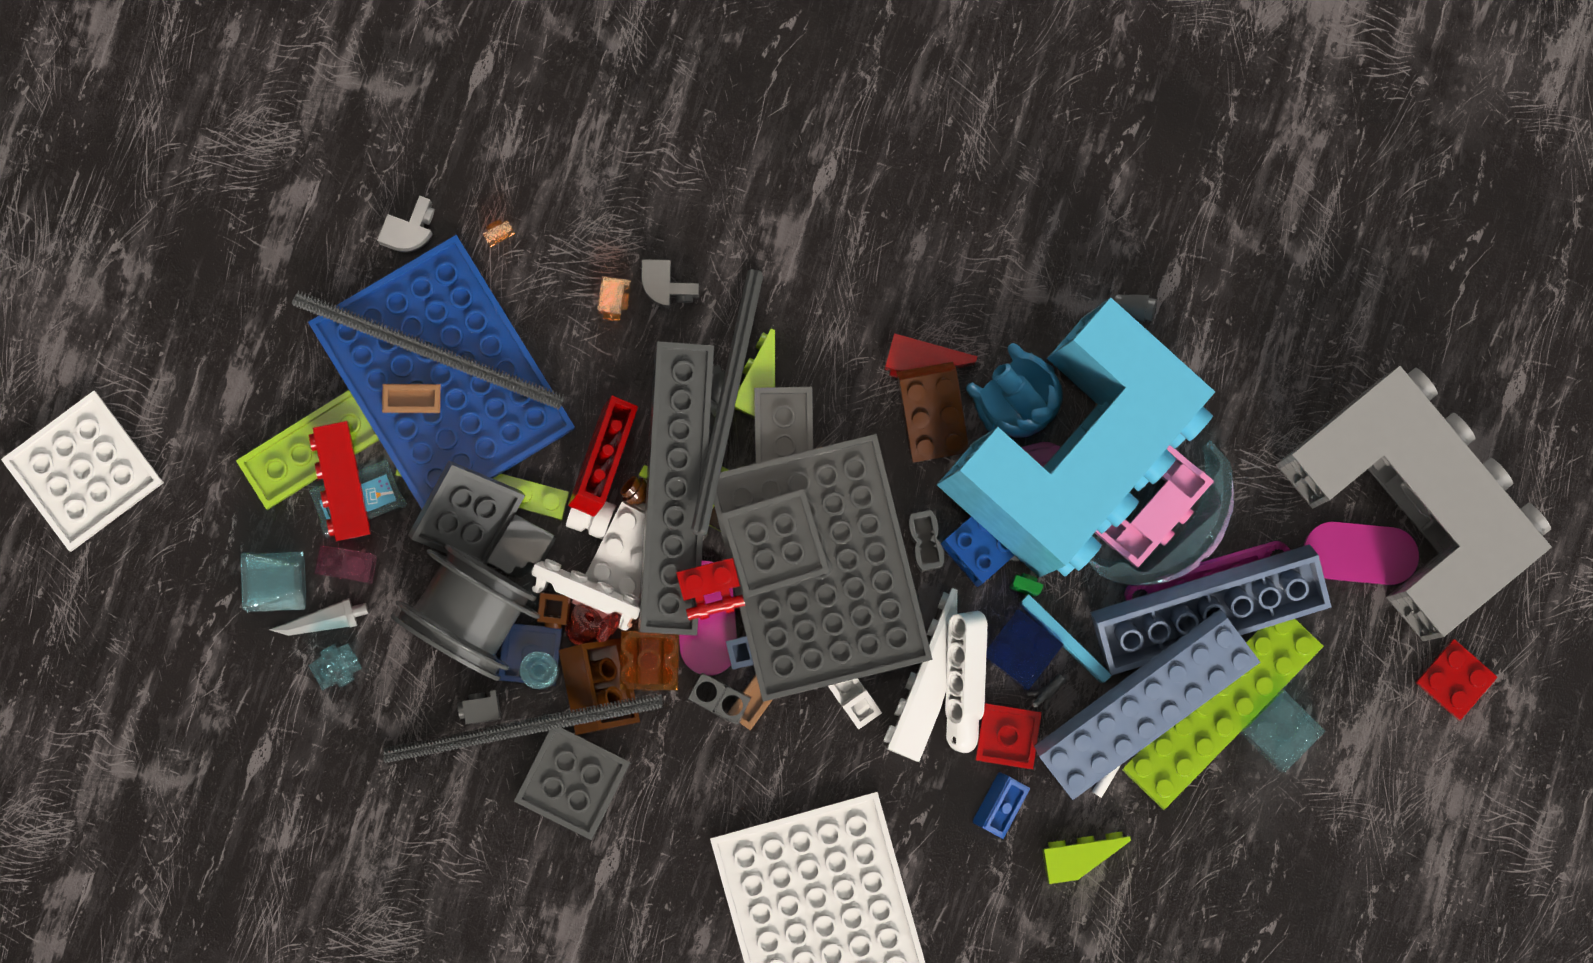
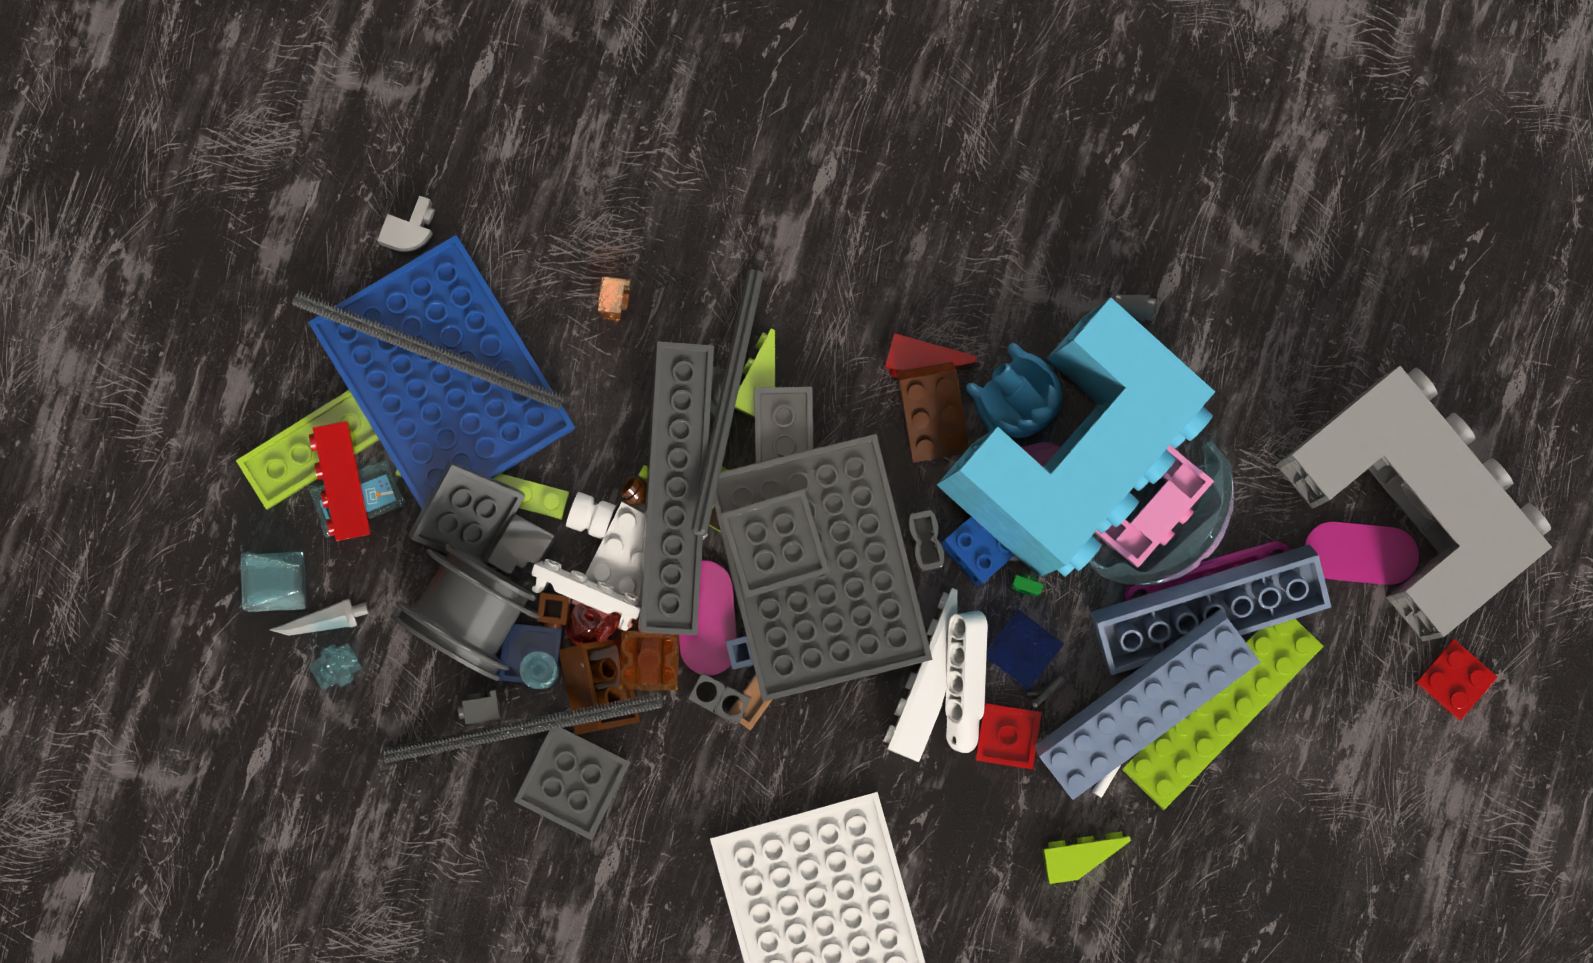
white plate [1,391,164,552] -> none
clear pink slope [315,545,377,584] -> none
medium nougat tile [382,384,441,413] -> none
clear orange plate [483,220,515,248] -> none
red brick [568,395,638,517] -> none
brick [642,260,699,309] -> none
red plate [676,557,745,620] -> none
white slope [828,678,882,729] -> none
blue slope [973,772,1030,839] -> none
medium azure tile [1020,594,1112,683] -> none
clear light blue brick [1240,690,1325,772] -> none

